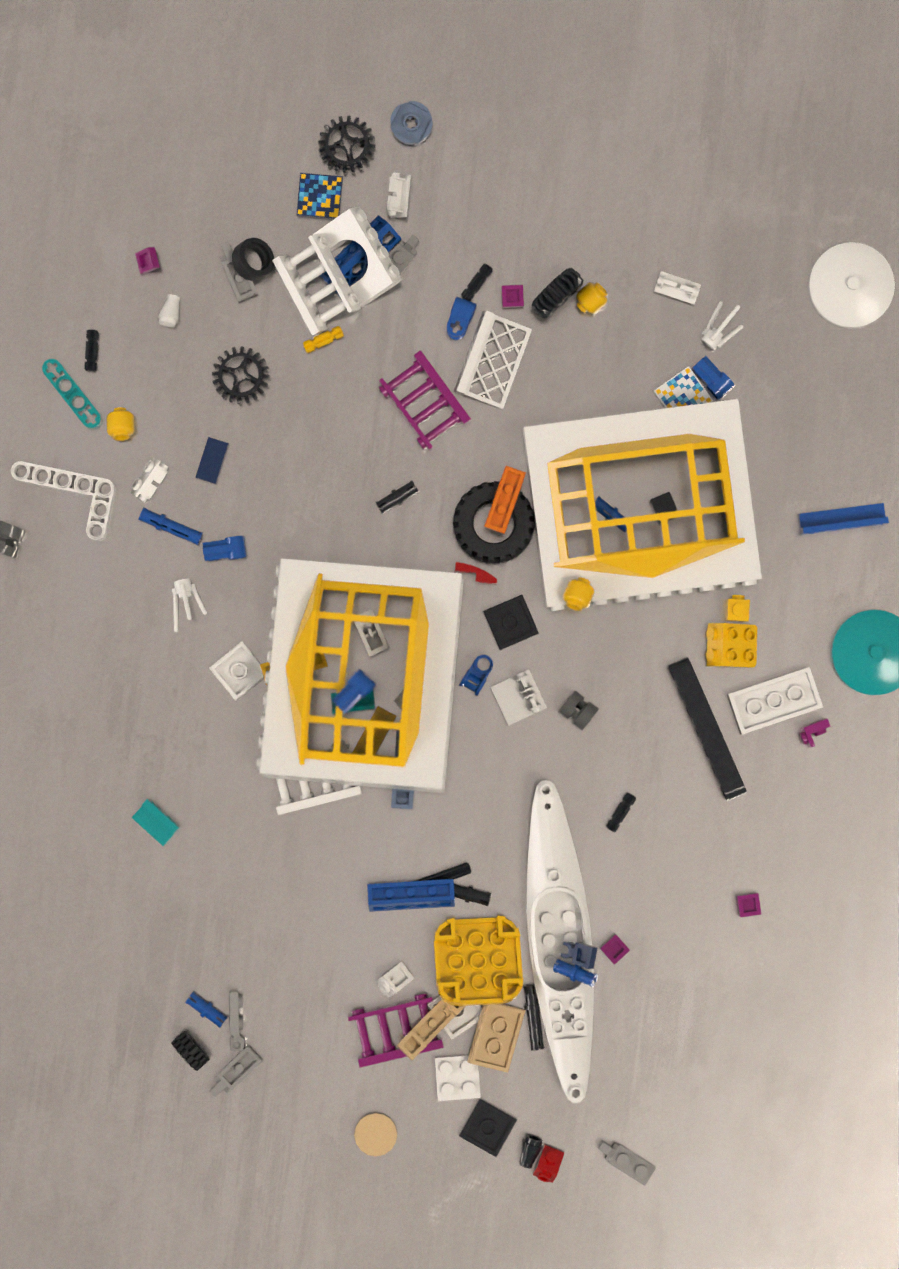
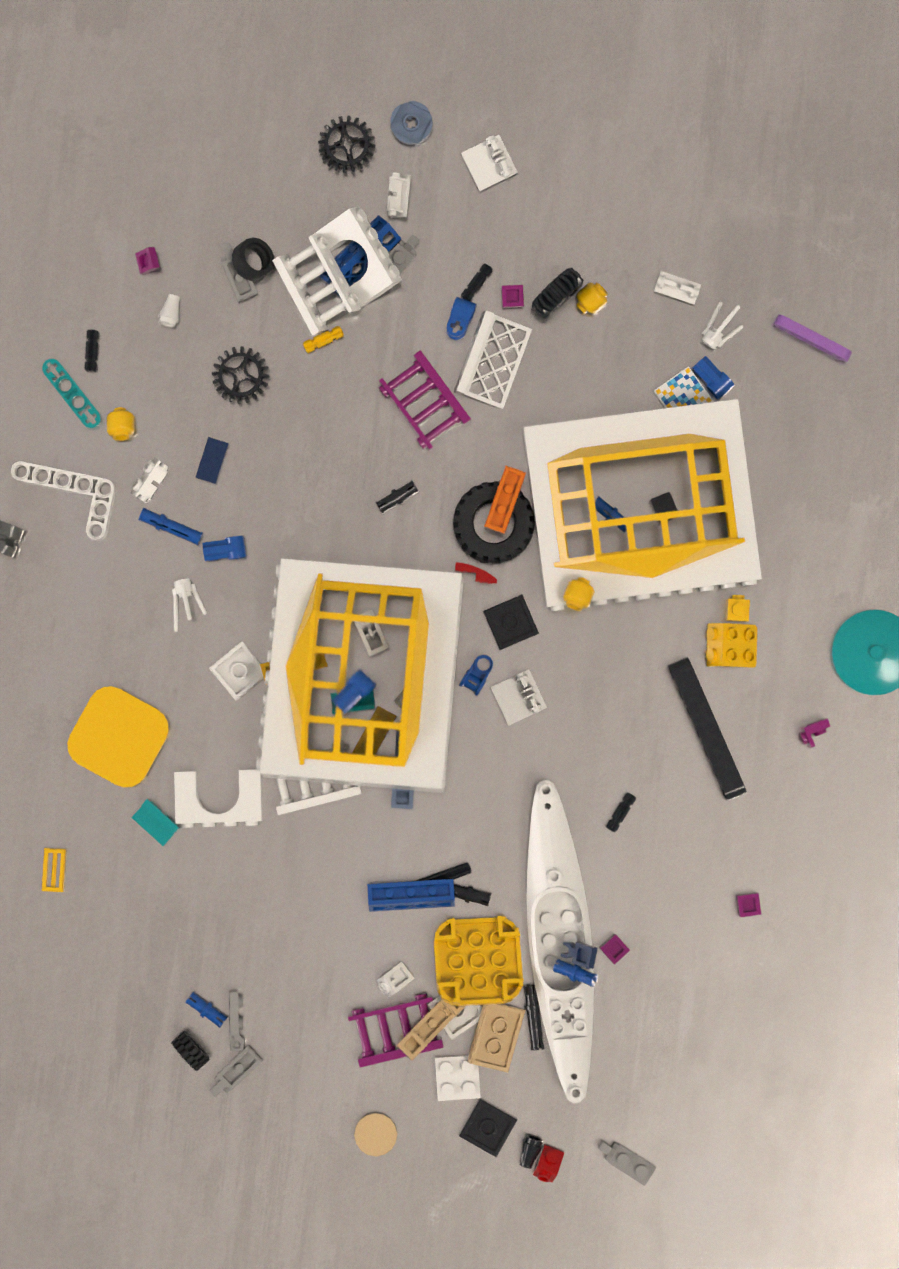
tile [297,173,343,219] -> none
dark grey wheel [559,690,599,730] -> none
white plate [728,667,823,735] -> none
blue fence [798,503,889,535] -> none
white dish [809,242,895,328] -> none
none -> yellow tile [42,848,67,892]
none -> yellow tile [67,686,170,787]
none -> white arch [174,769,263,828]
none -> white hinge [461,135,518,191]
none -> medium lavender beam [774,314,852,362]

